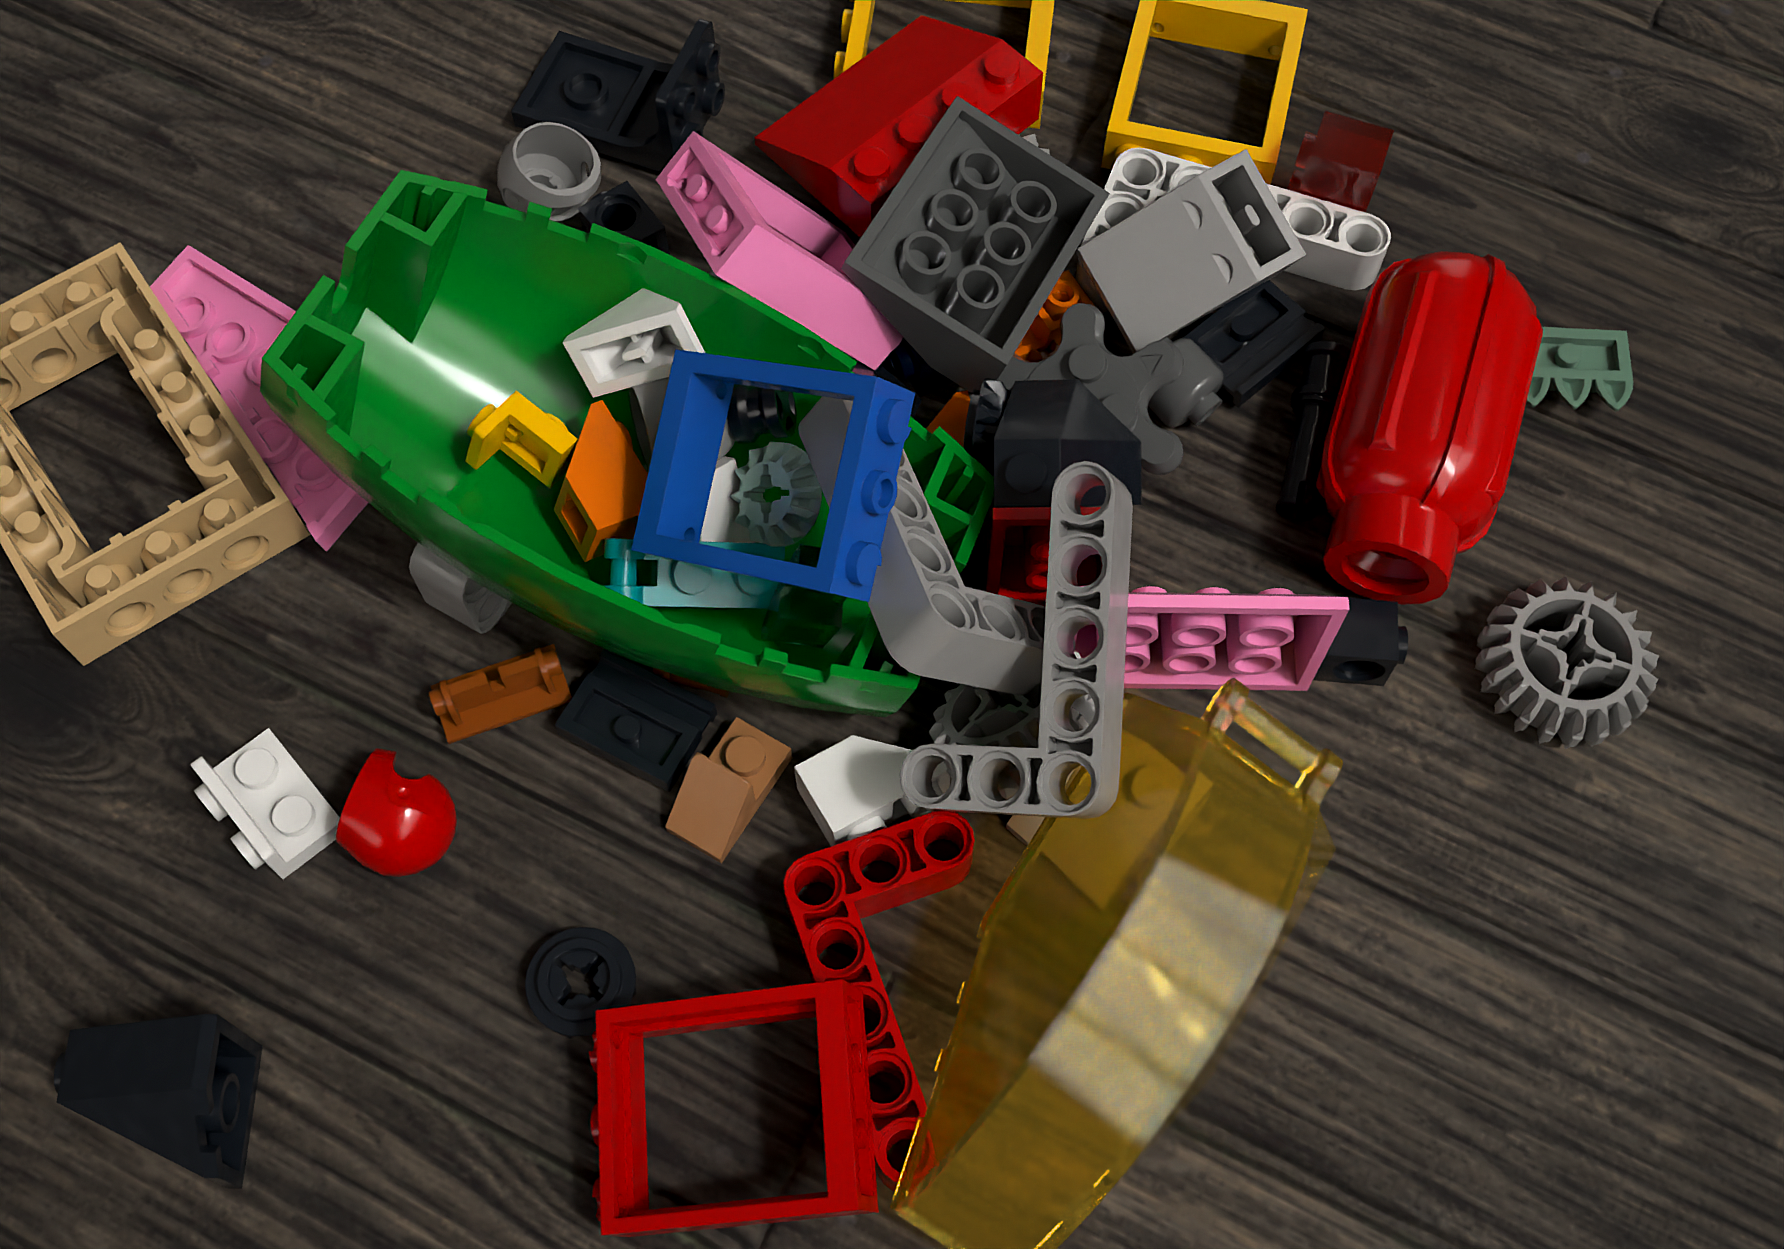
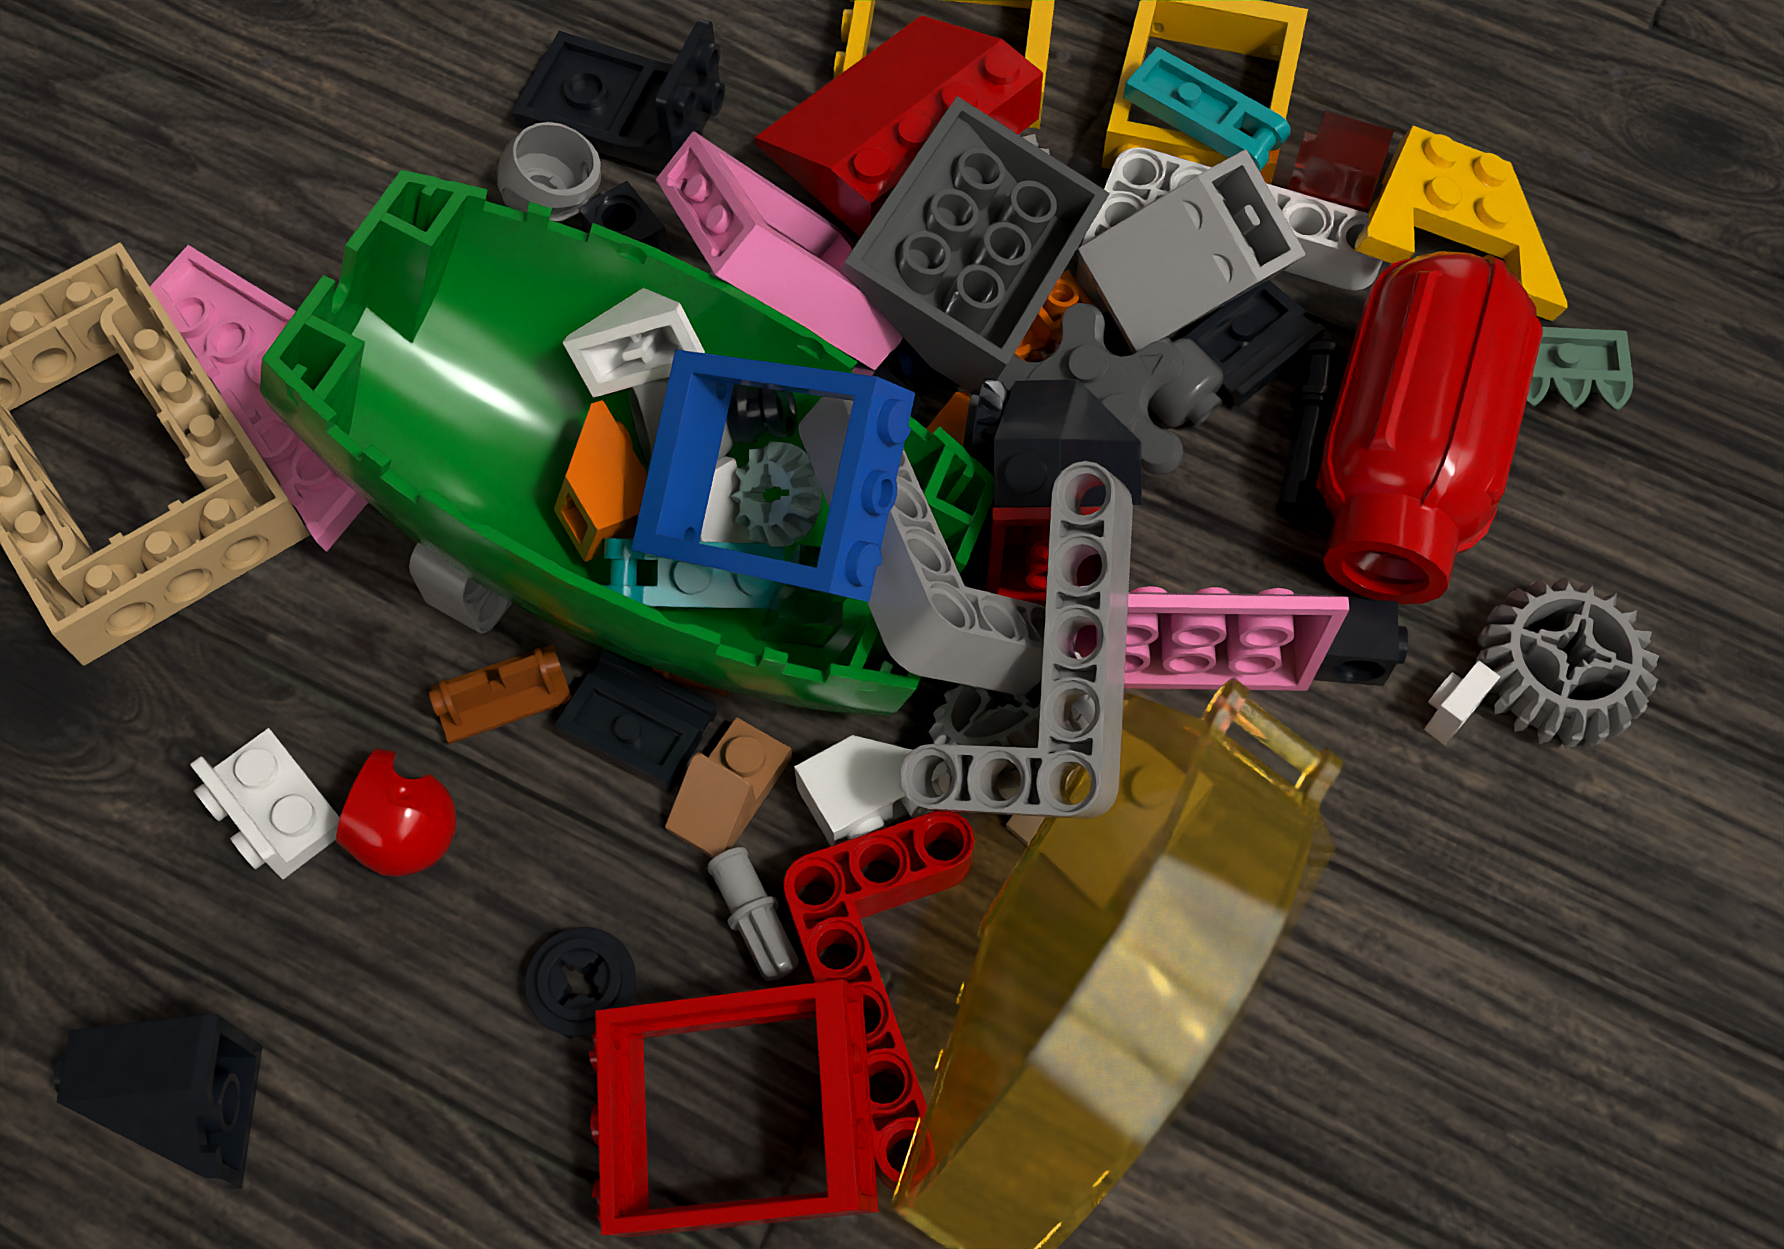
yellow bracket [465,390,578,488] -> none
none -> light grey axle [707,847,799,981]
none -> teal plate [1123,46,1291,172]
none -> yellow wing [1355,125,1568,321]
none -> white plate [1424,661,1501,745]

